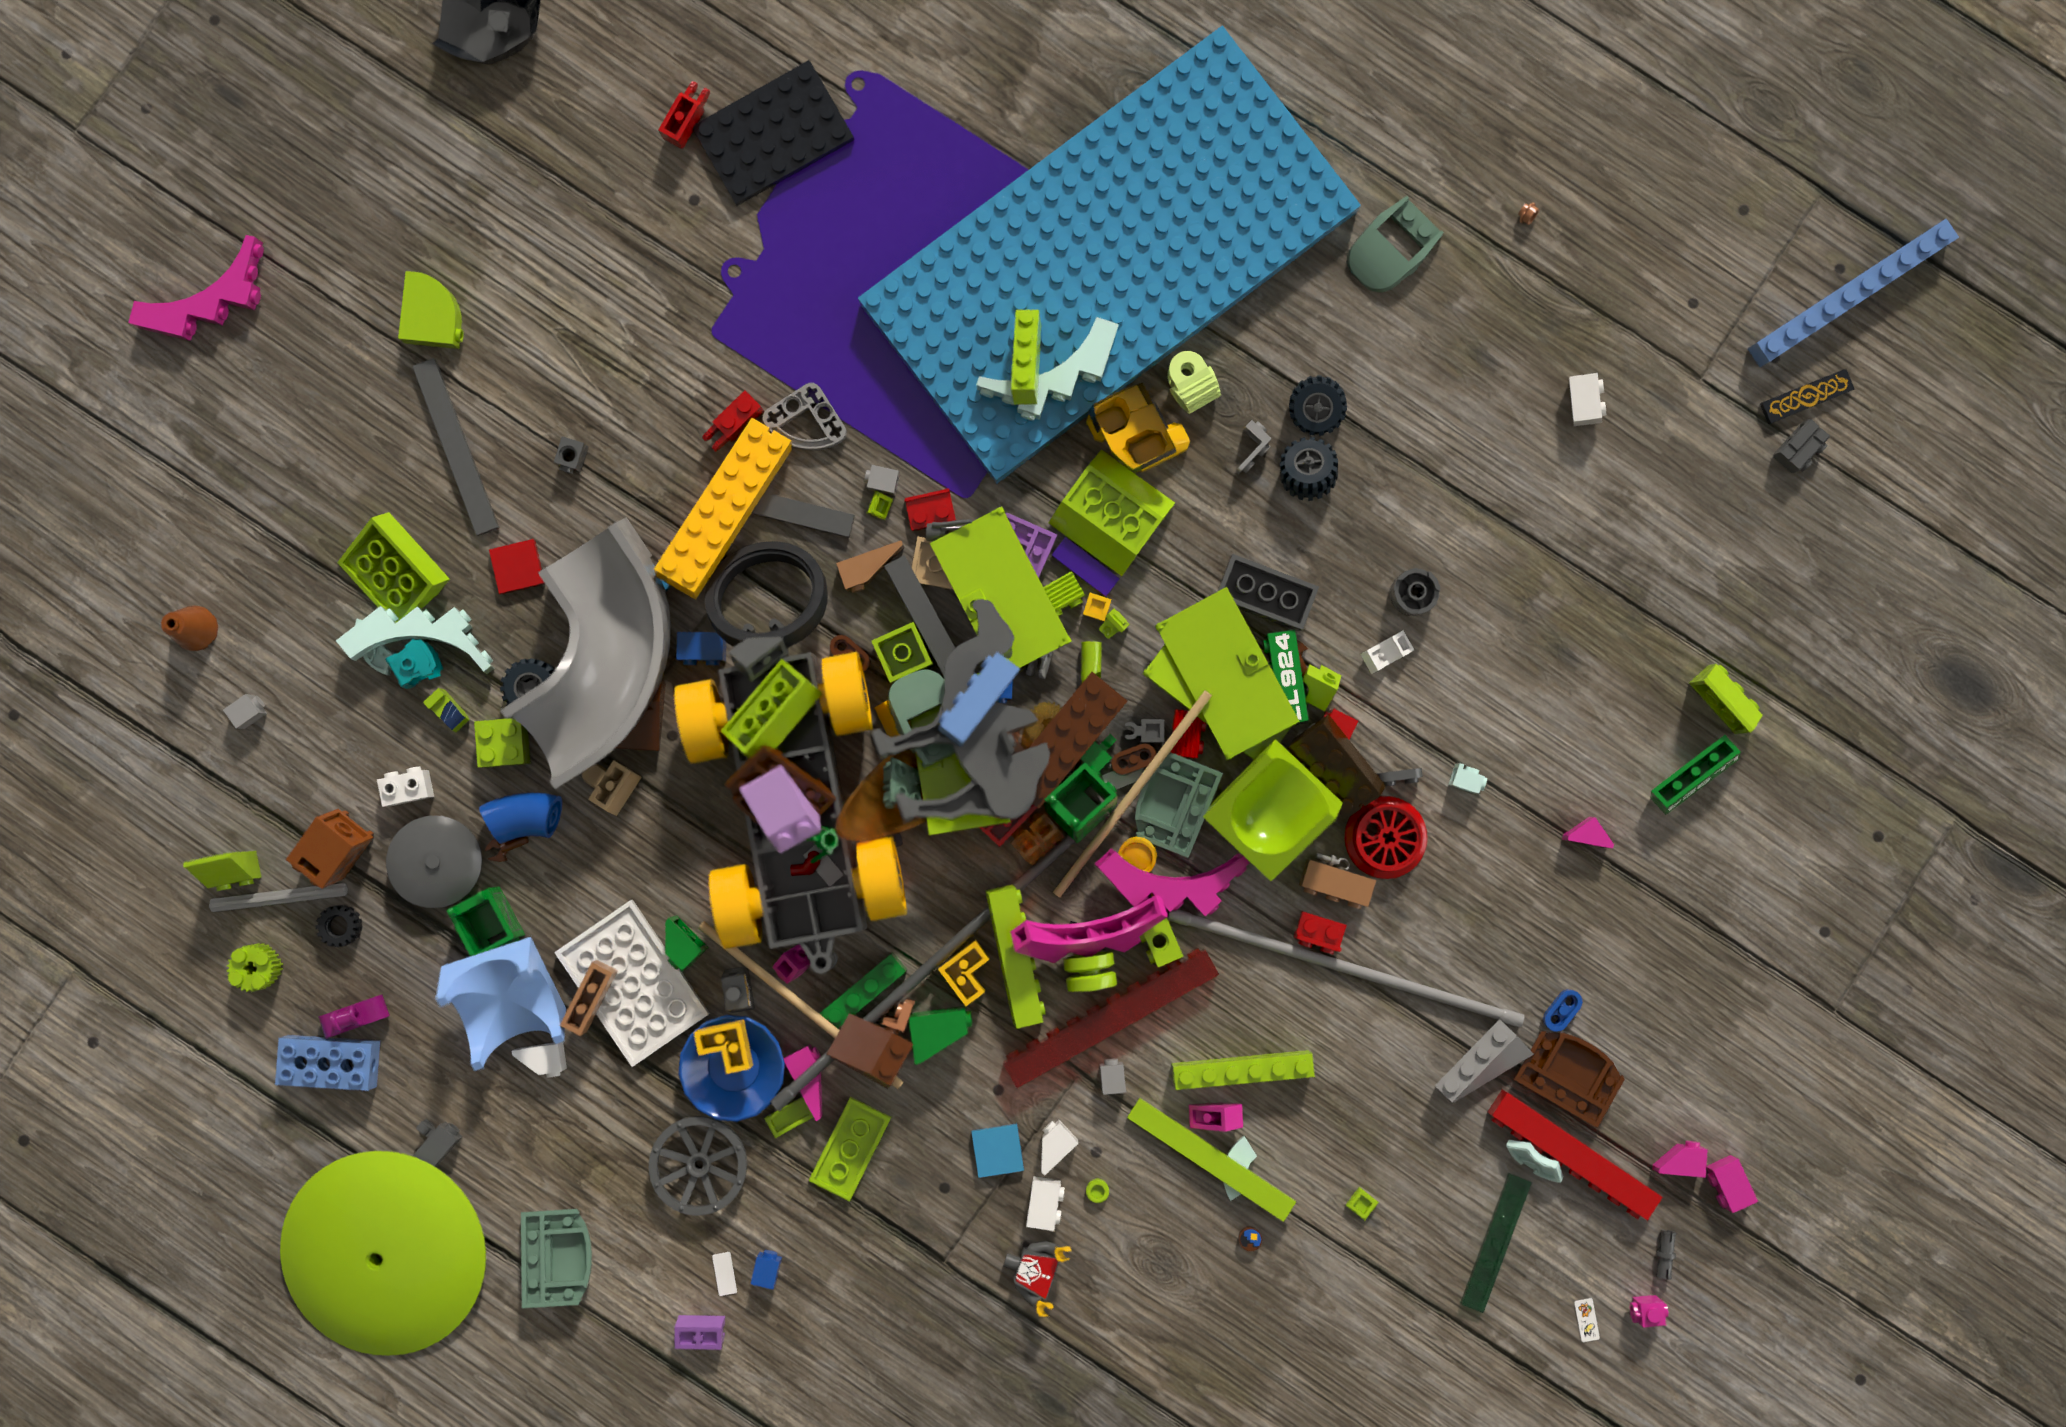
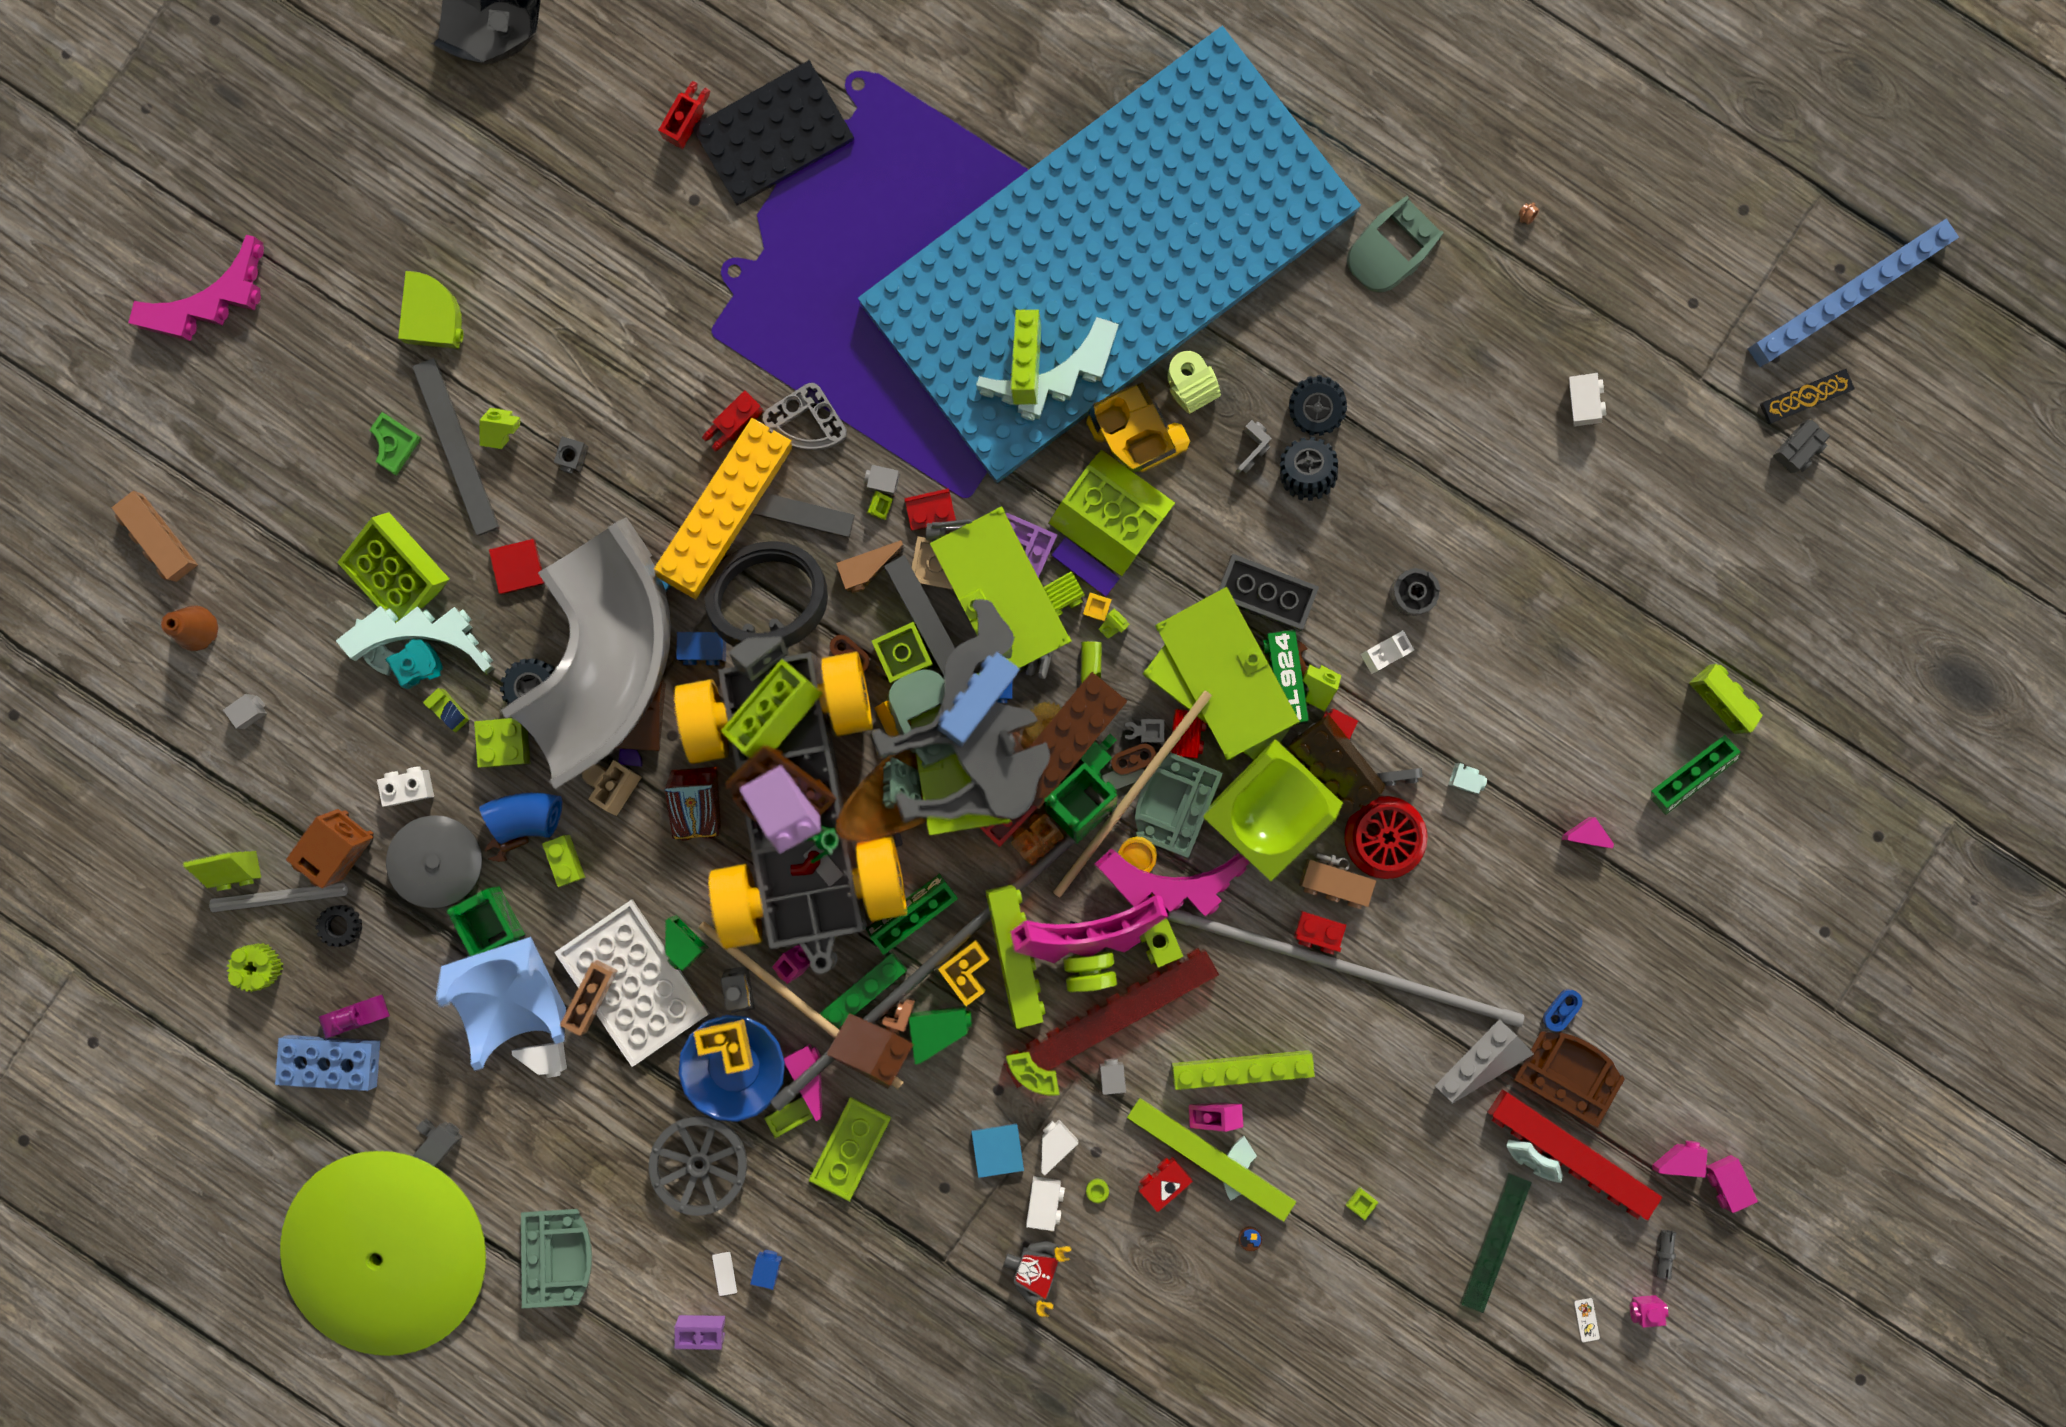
none -> medium nougat brick [111,491,198,582]
none -> bright green tile [369,412,422,476]
none -> lime brick [479,408,520,449]
none -> lime brick [542,835,586,887]
none -> dark purple tile [618,749,643,767]
none -> clear red slope [665,767,721,841]
none -> green brick [866,873,958,955]
none -> lime tile [1006,1052,1060,1096]
none -> red brick [1138,1157,1193,1212]

